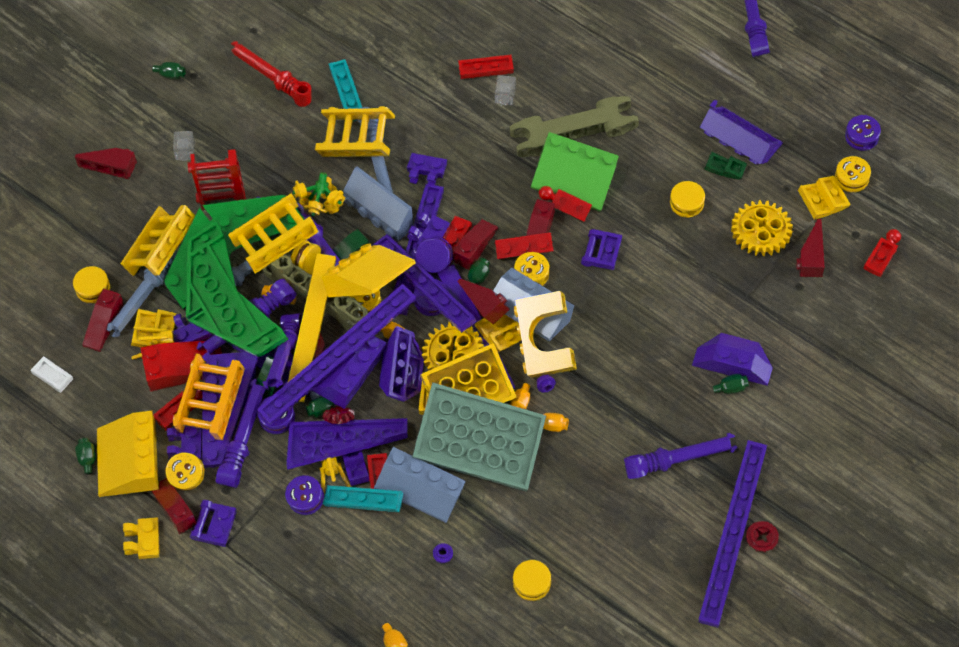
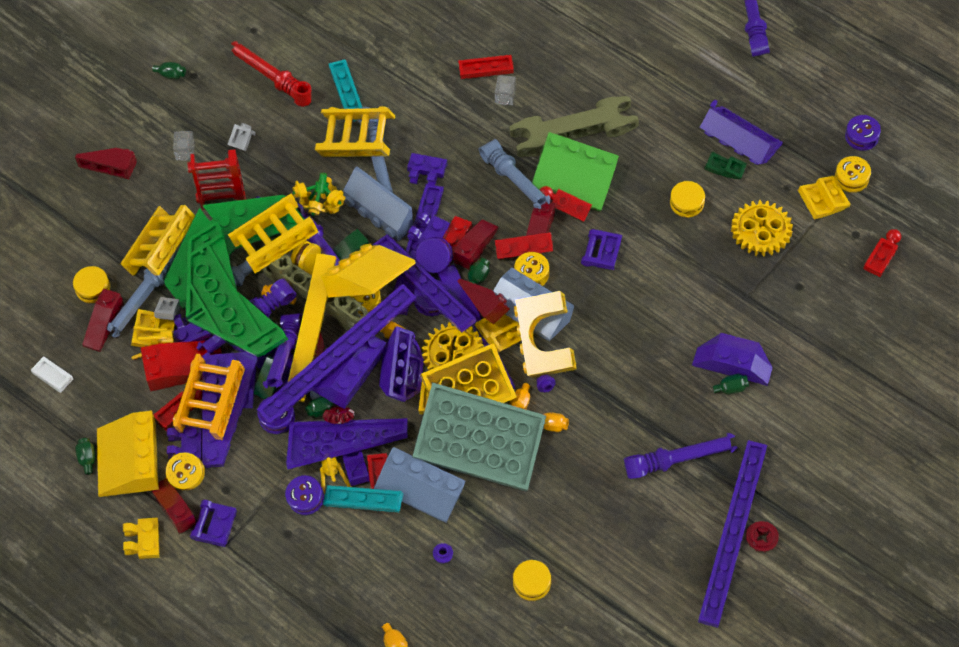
dark purple piece [216,379,269,488] -> none
dark red slope [796,219,825,277] -> none
none -> light grey bracket [154,297,180,320]
none -> light grey bracket [228,123,256,151]
none -> sand blue piece [479,139,550,209]

